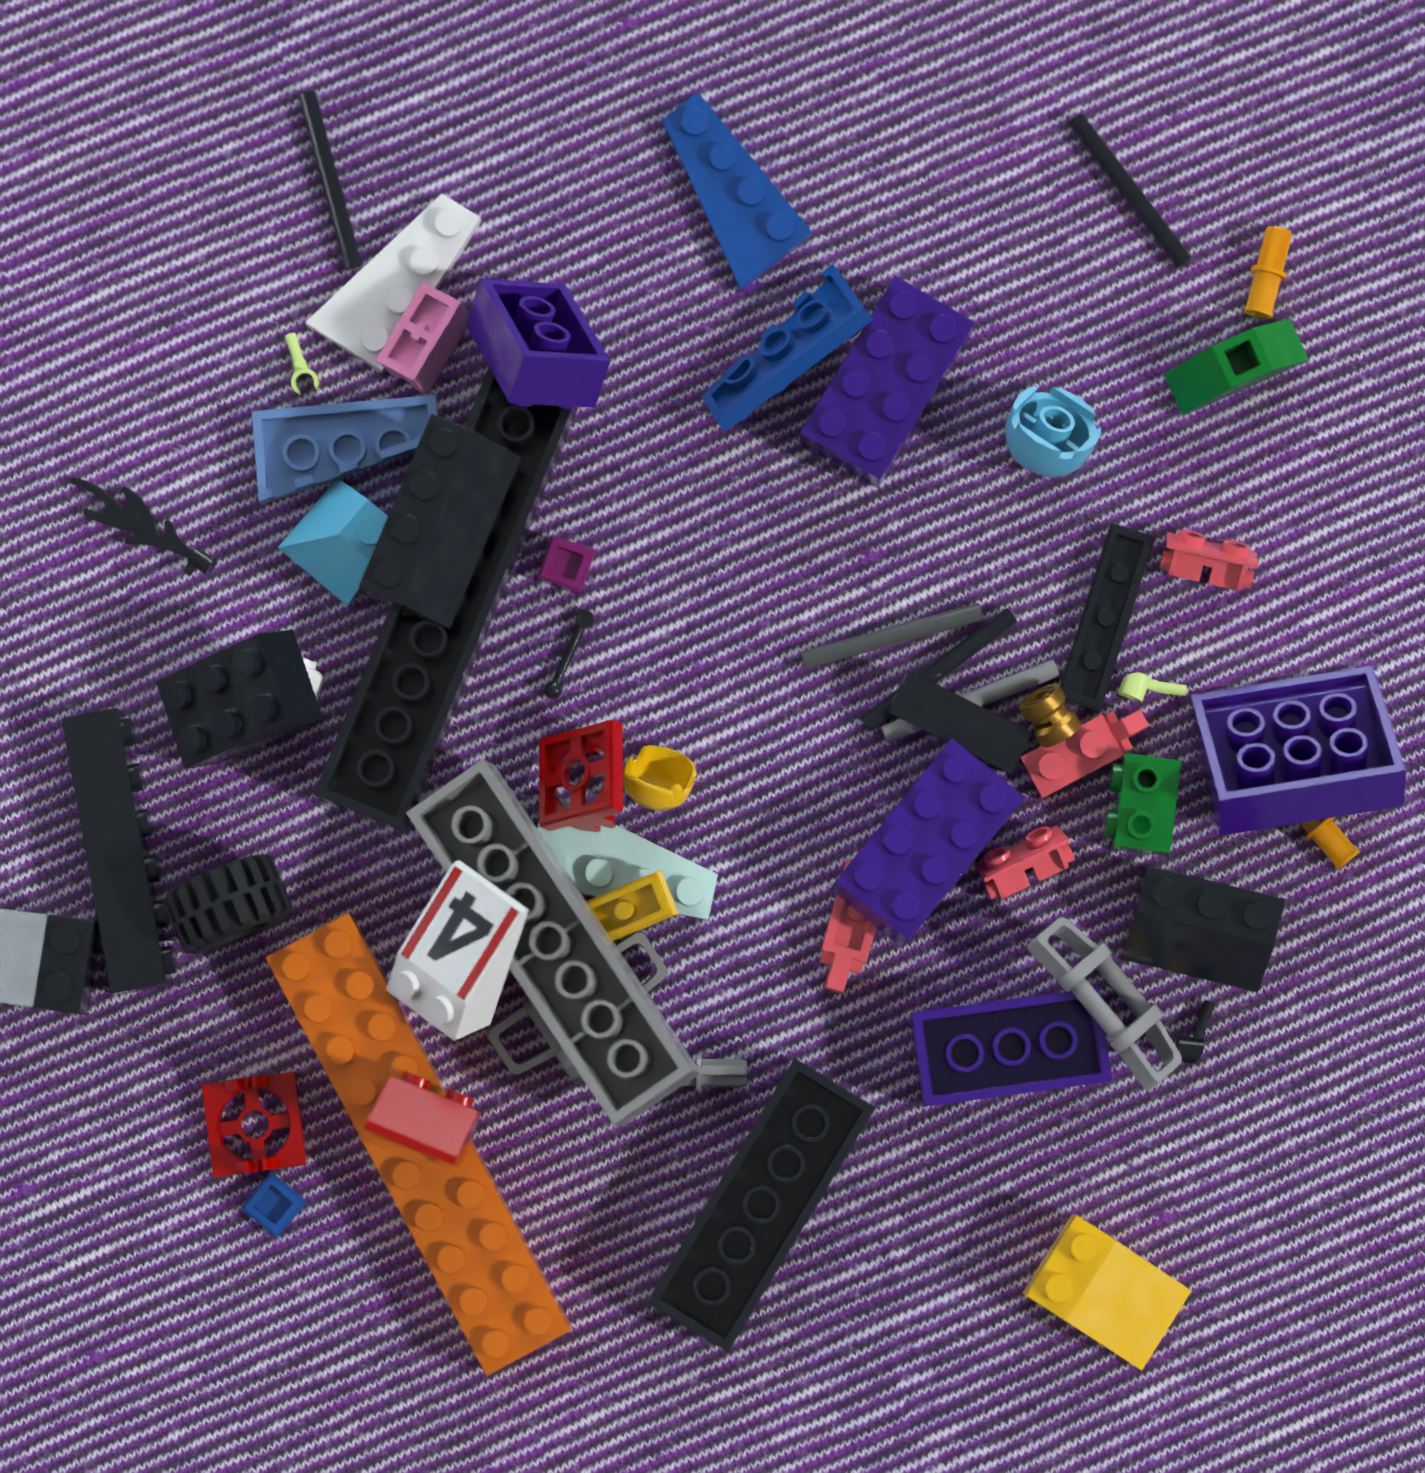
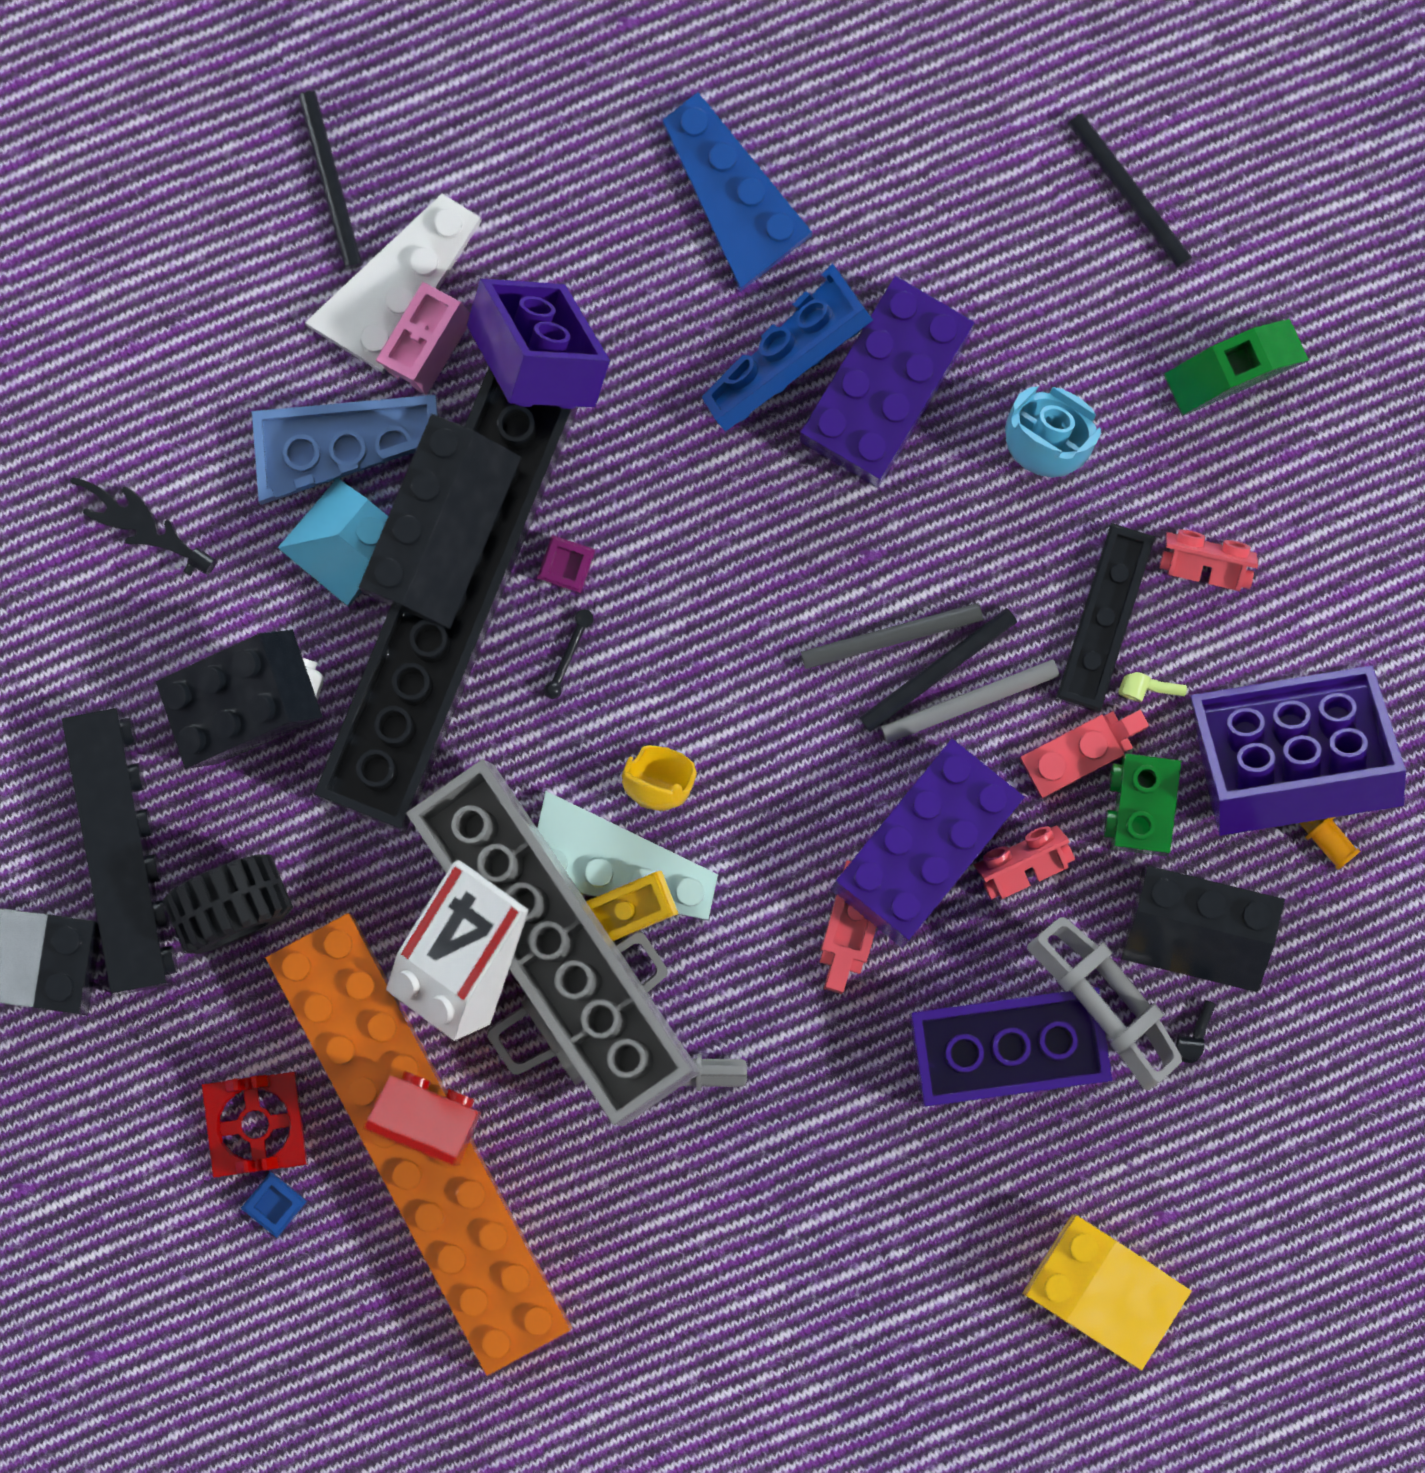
yellowish green hand [285,333,320,395] -> none
red piece [539,719,623,832] -> none
black brick [647,1058,876,1352] -> none
black tile [887,669,1033,774] -> none
pearl gold wheel [1018,683,1081,748] -> none
light orange axle [1244,226,1292,319] -> none

